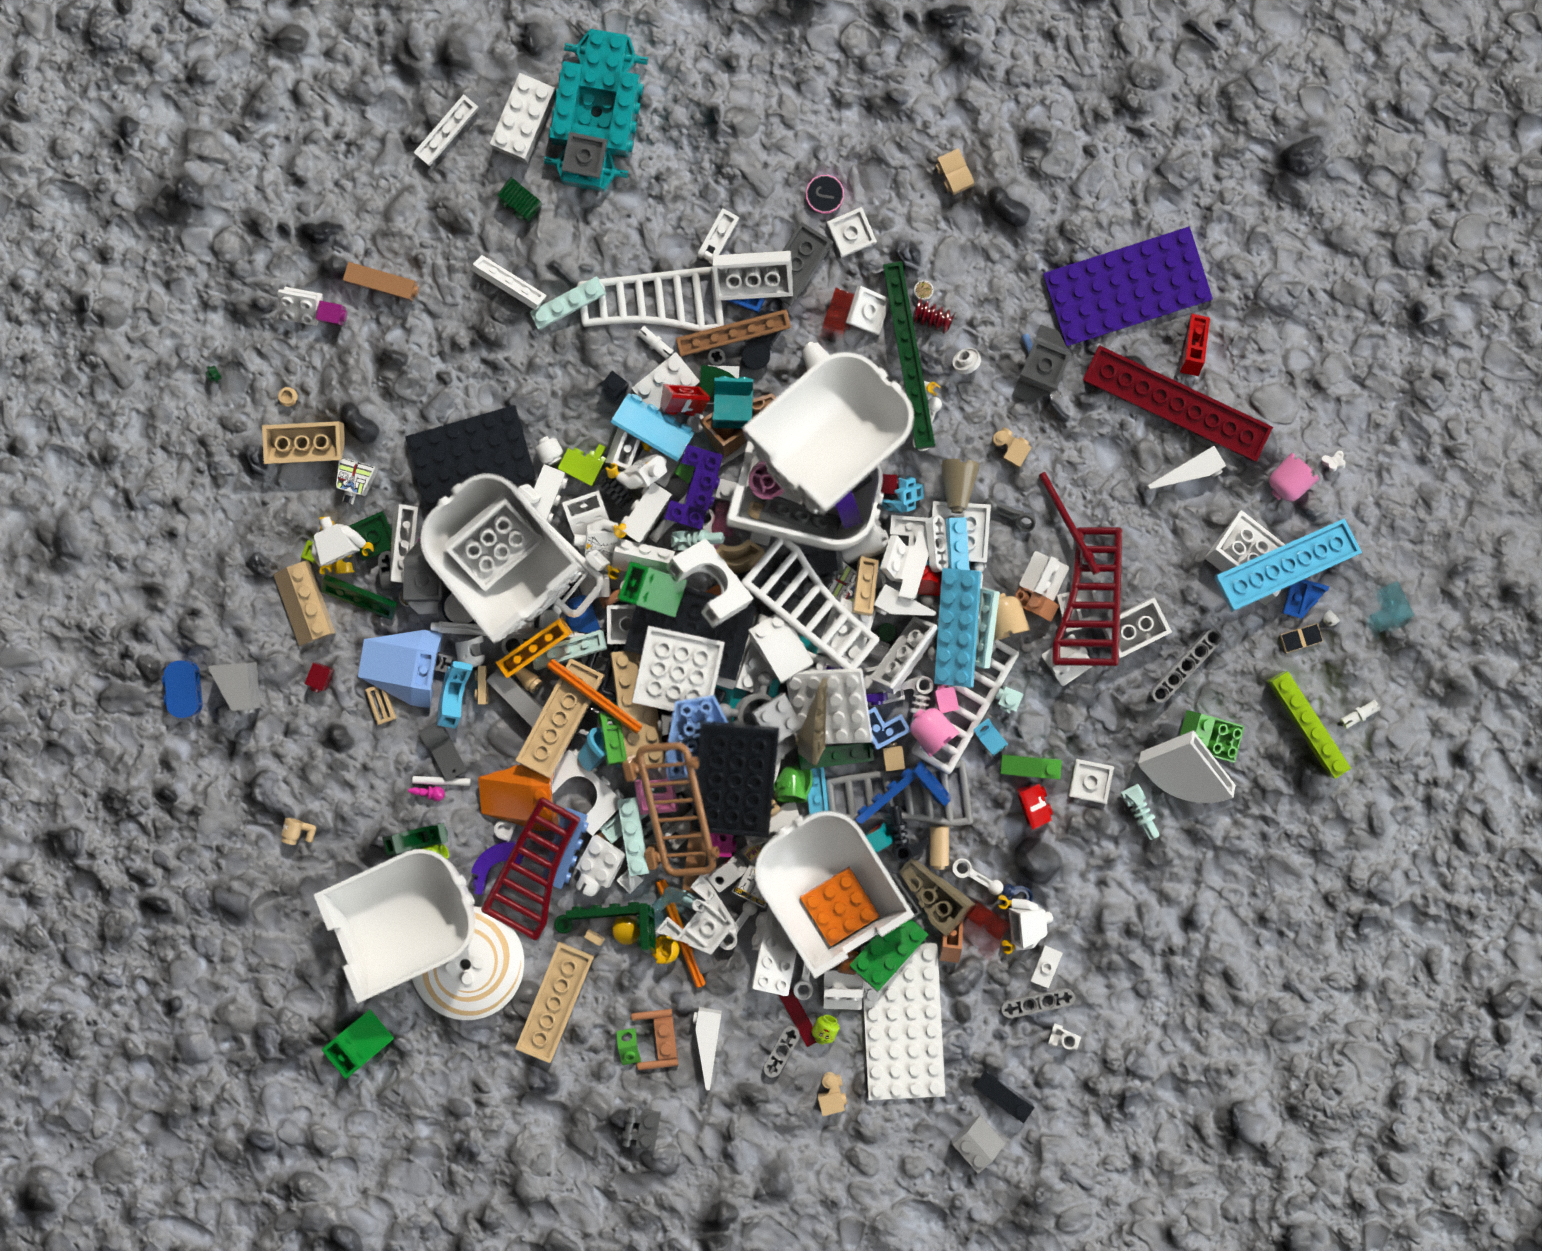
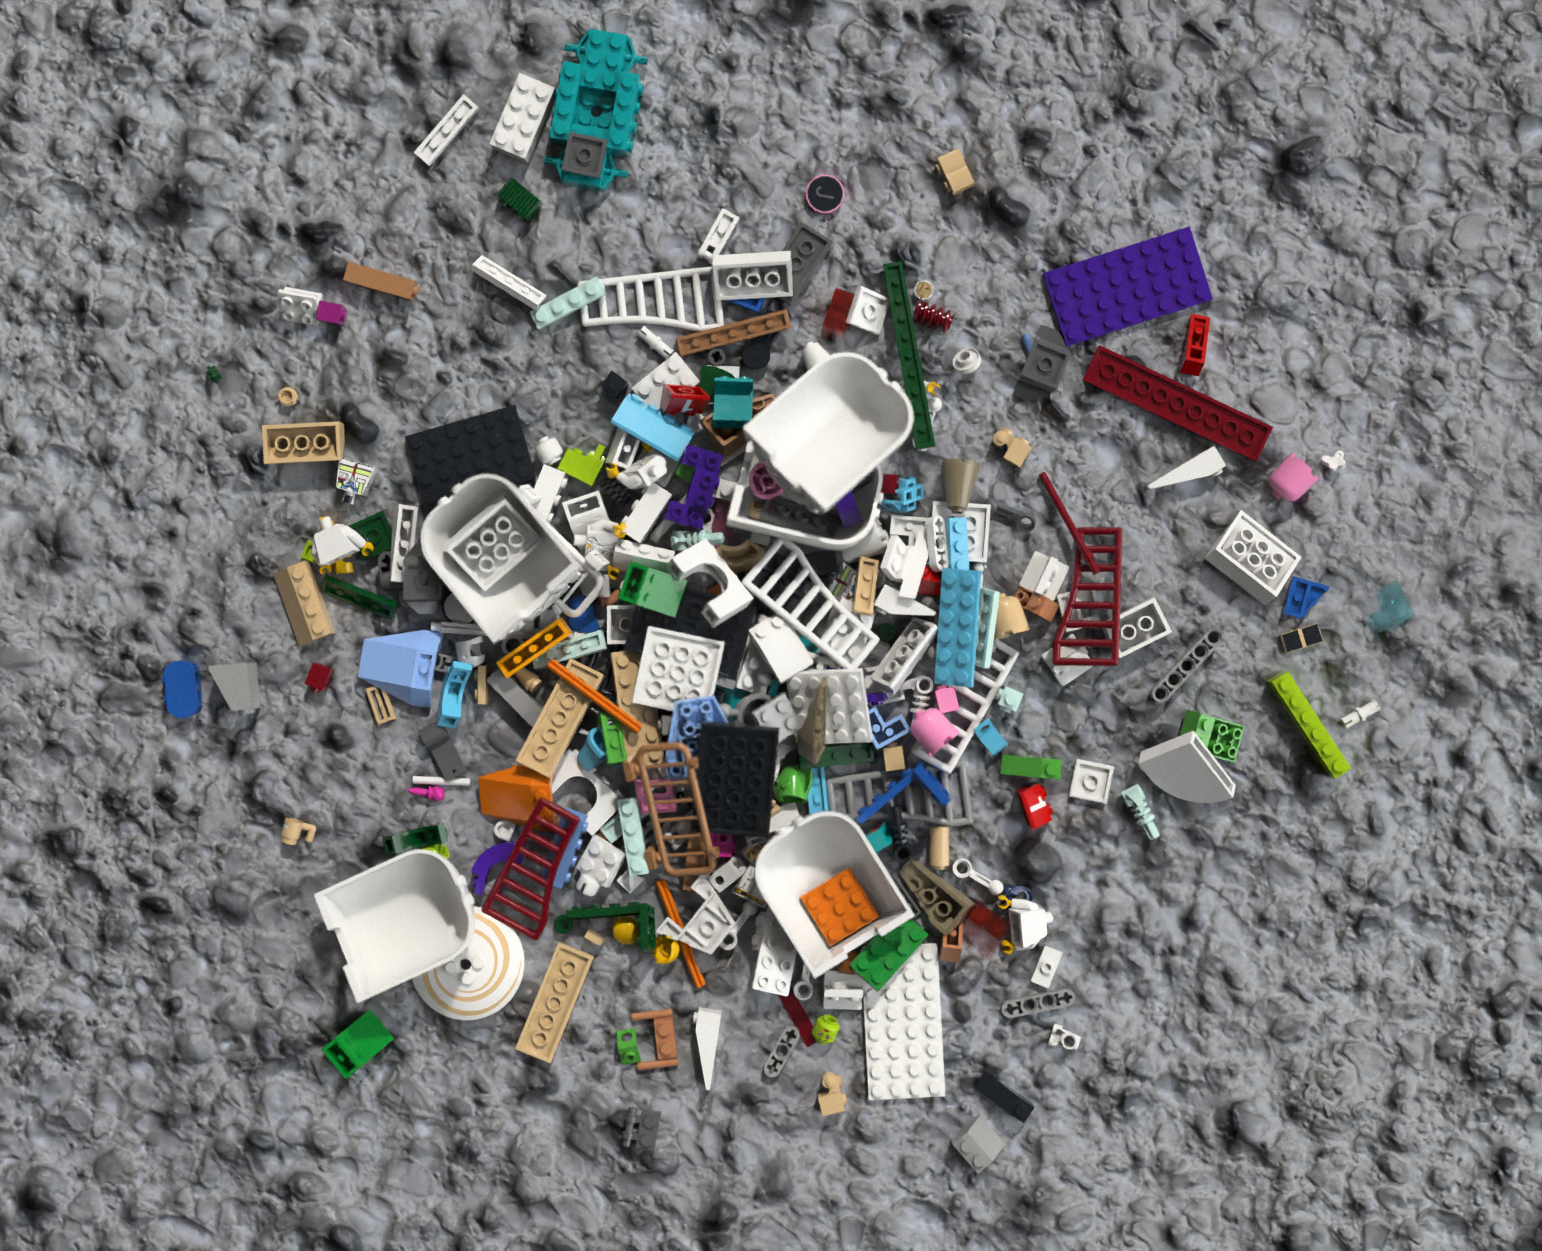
clear light blue arm [651,887,706,914] -> none
white tile [826,207,877,258] -> none
medium azure plate [1214,518,1362,612] -> none
white hinge [1323,610,1340,626] -> none

